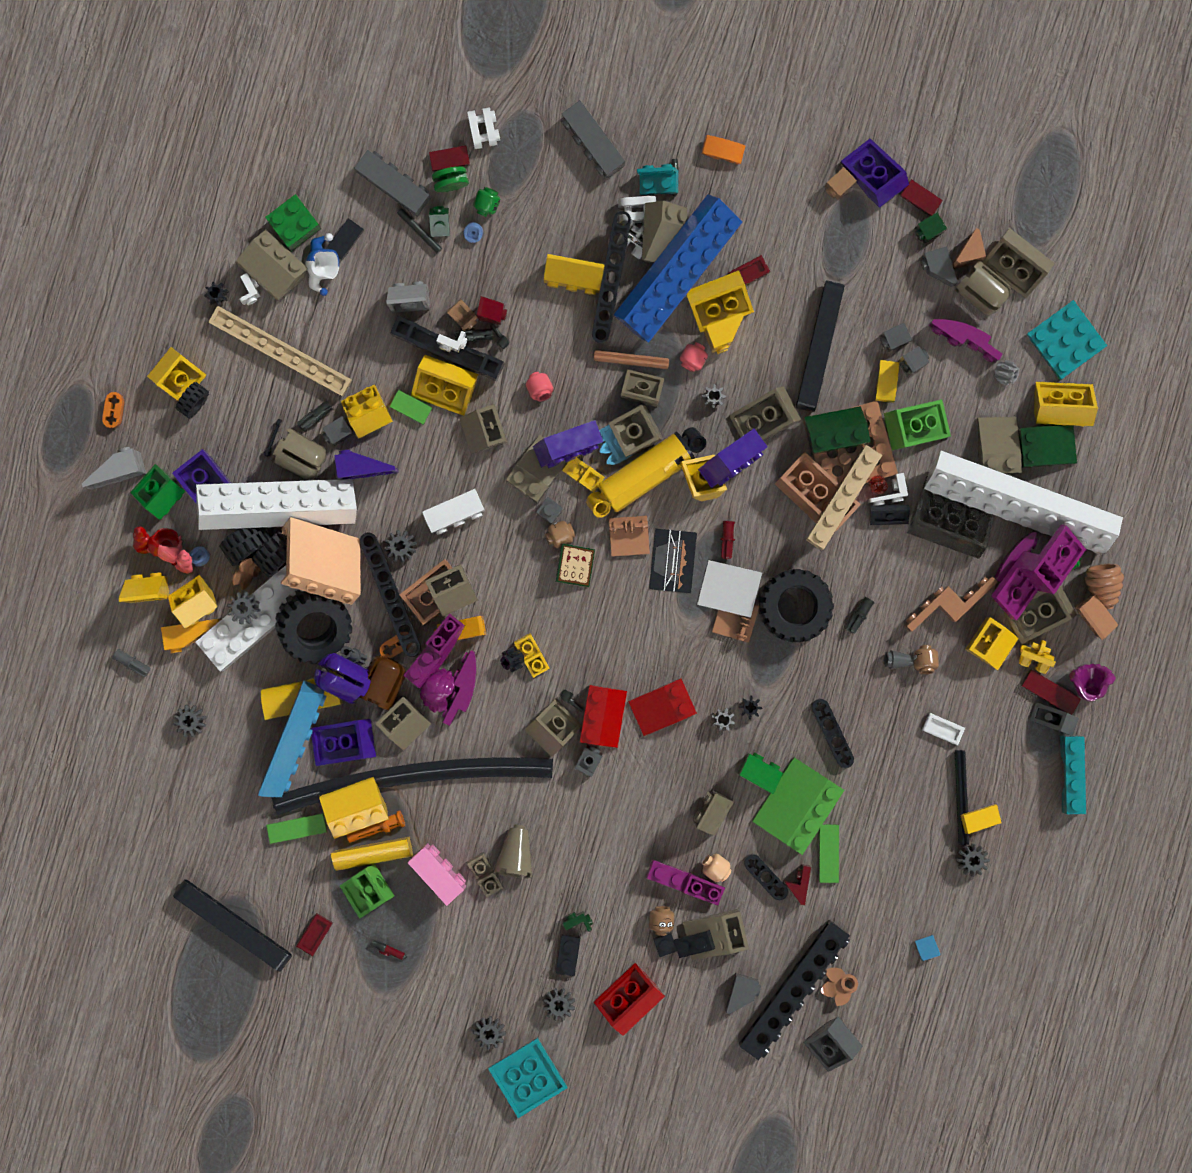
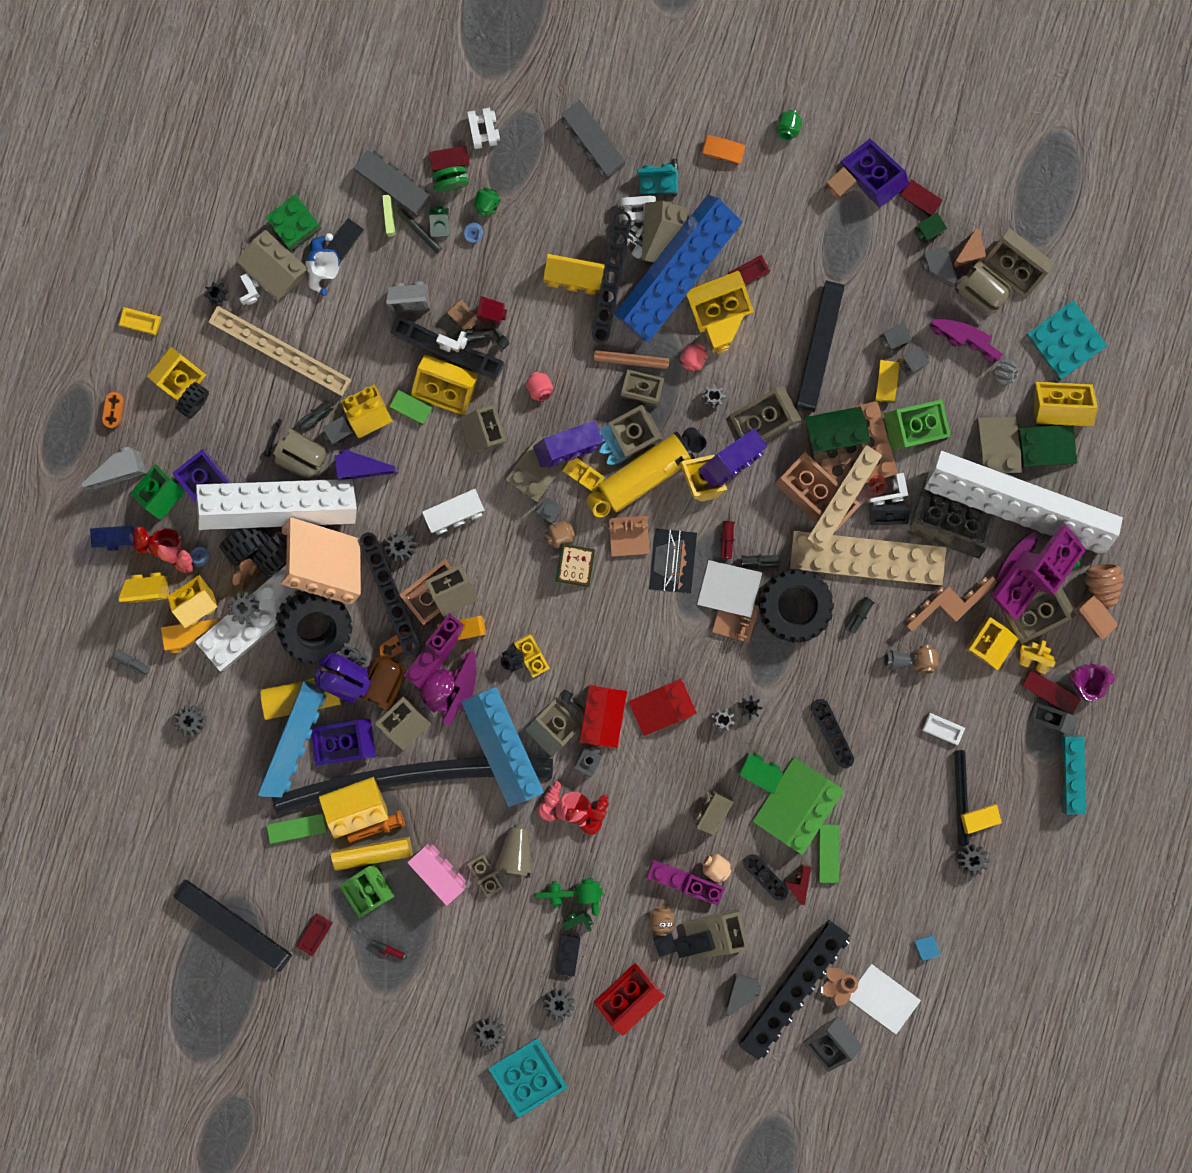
none -> clear blue brick [90,526,134,551]
none -> yellow tile [119,307,162,336]
none -> yellowish green tile [382,195,395,237]
none -> dark azure slope [461,686,544,807]
none -> green piece [534,878,604,916]
none -> hair [538,781,609,835]
none -> pearl dark grey axle [741,554,780,569]
none -> green head [775,110,802,140]
none -> tan plate [789,531,946,586]
none -> white sticker [850,964,921,1034]

